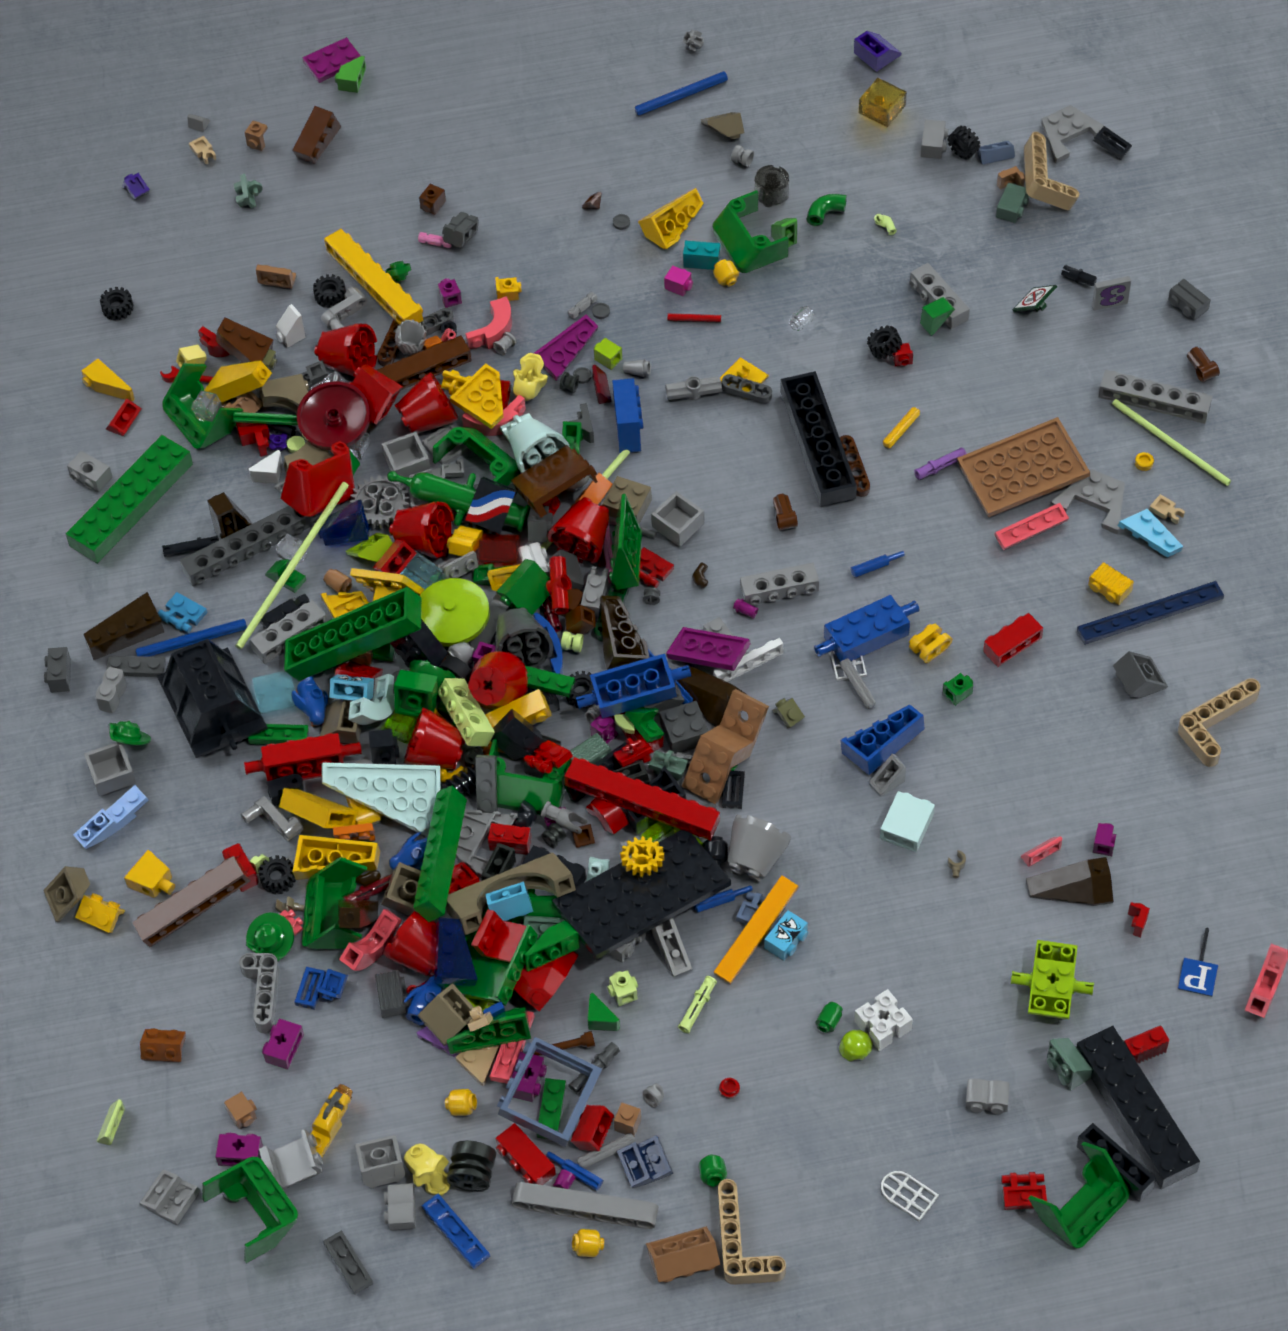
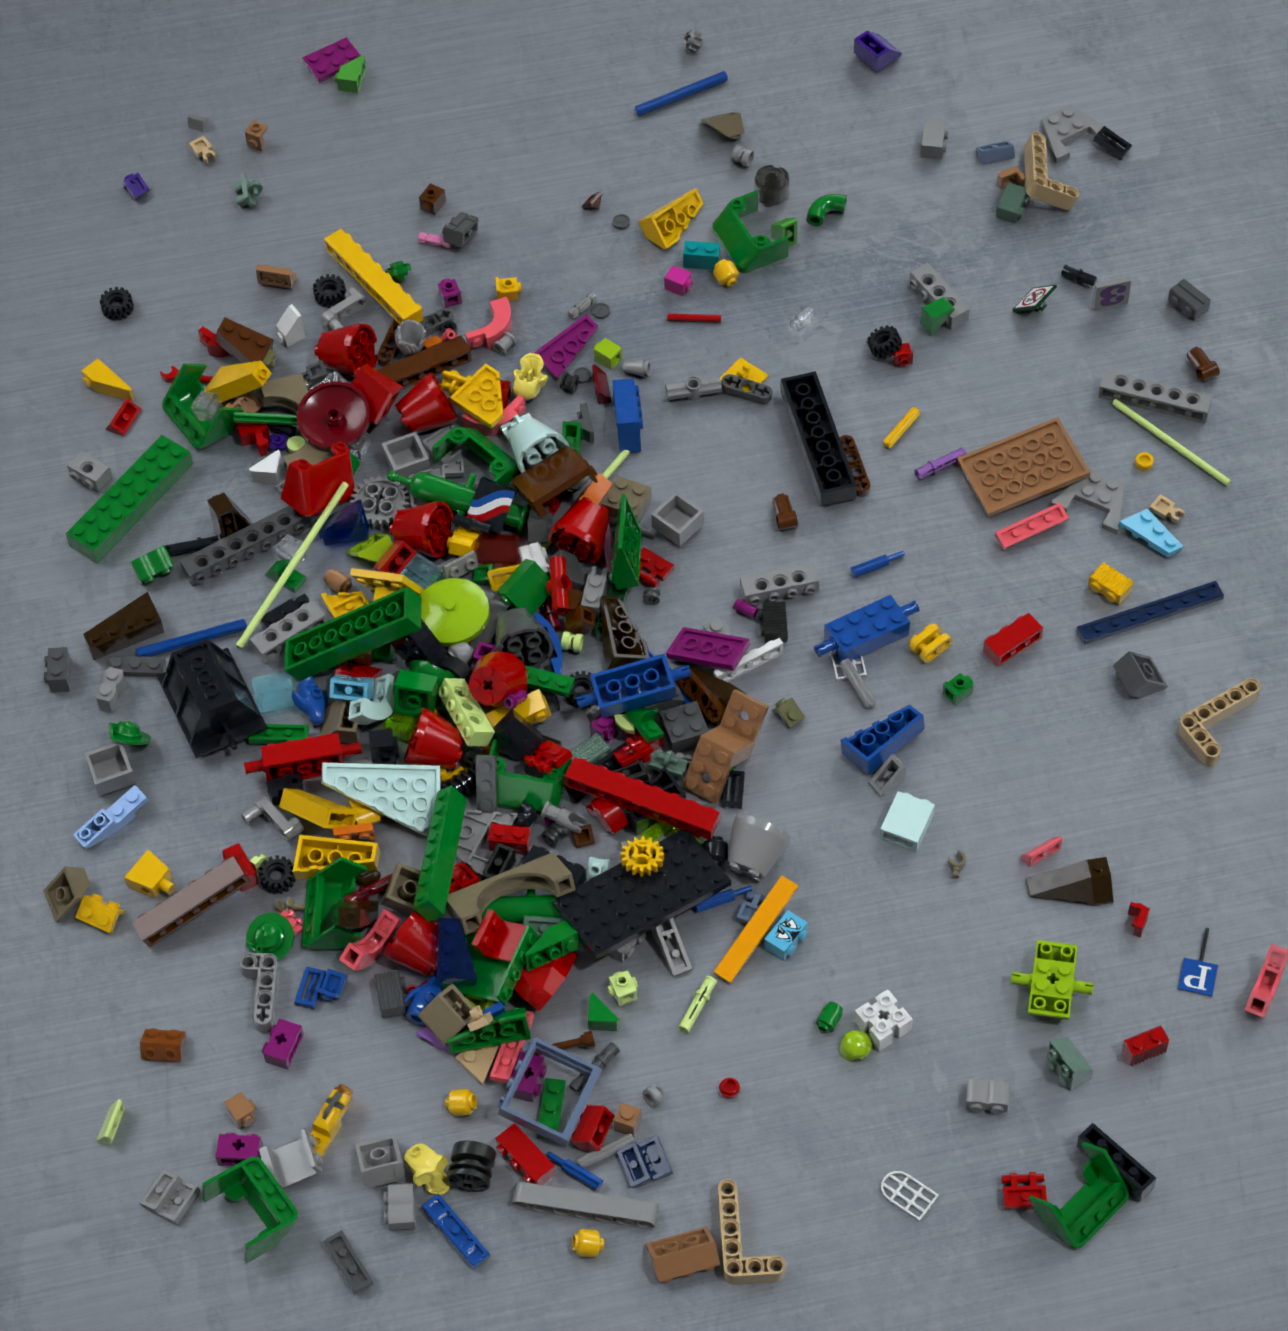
dark azure plate [158,592,208,633] -> none
light yellow brick [176,344,206,368] -> none
reddish brown wedge [292,106,341,164] -> none
blue animal [389,832,427,871] -> none
medium azure brick [485,882,533,921] -> none
magenta hose [553,1169,576,1189] -> none
dark brown arm [692,562,708,588] -> none
green head [698,1154,727,1187] -> none
clear yellow piece [859,78,907,127] -> none
yellowish green arm [874,214,897,235] -> none
black tyre [947,125,981,159] -> none
black brick [1076,1026,1200,1190] -> none
magenta brick [1092,823,1117,857] -> none
none -> green brick [130,545,174,584]
none -> black axle [453,514,491,536]
none -> magenta pin [504,689,527,709]
none -> reddish brown beam [675,667,726,722]
none -> pearl dark grey brick [759,601,788,643]

